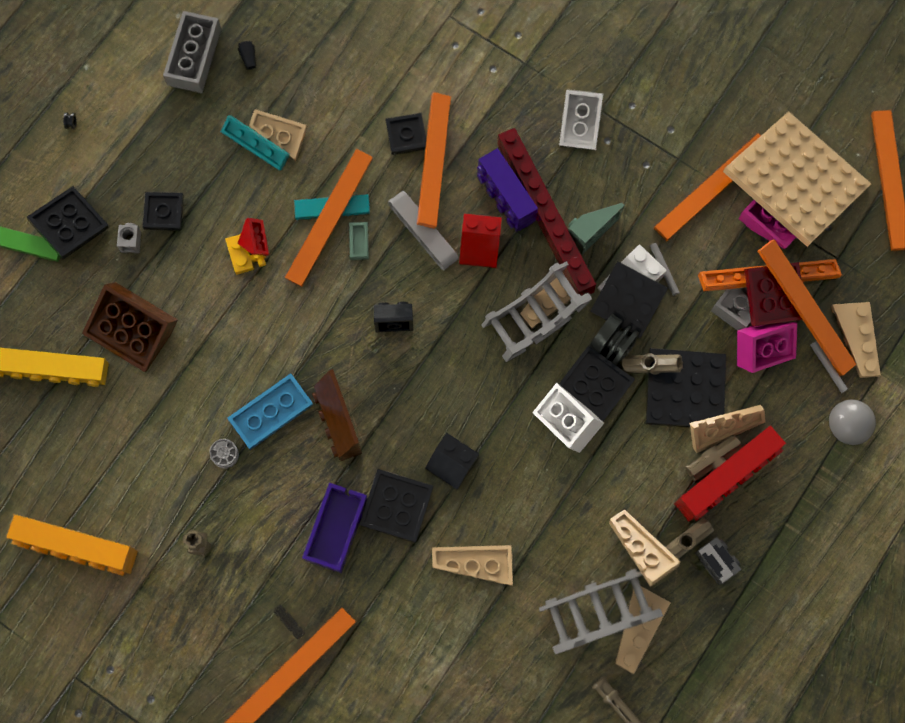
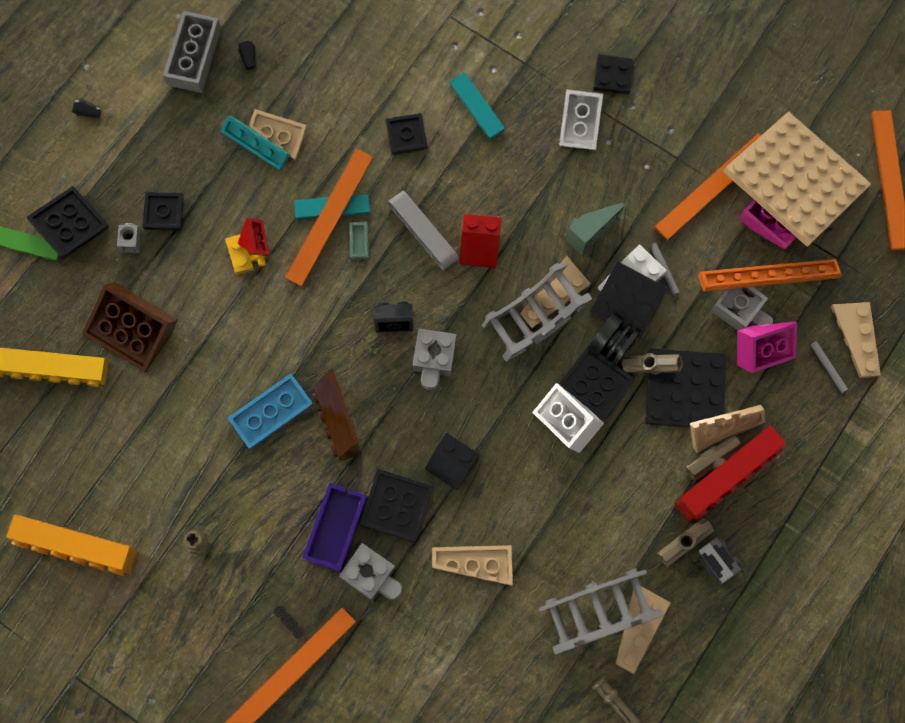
black bush [63,112,77,129] -> none
light grey wheel [209,439,239,469] -> none
orange tile [417,92,451,229] -> none
dark purple piece [477,148,538,232] -> none
dark red brick [498,128,596,296] -> none
tan wing [609,509,680,587] -> none
dark red plate [744,262,802,327] -> none
orange tile [757,240,856,376] -> none
light grey piece [829,399,876,445] -> none
none -> black cone [72,98,101,118]
none -> light grey brick [339,543,402,601]
none -> light grey brick [413,328,457,390]
none -> teal tile [449,72,505,140]
none -> black plate [593,54,634,95]

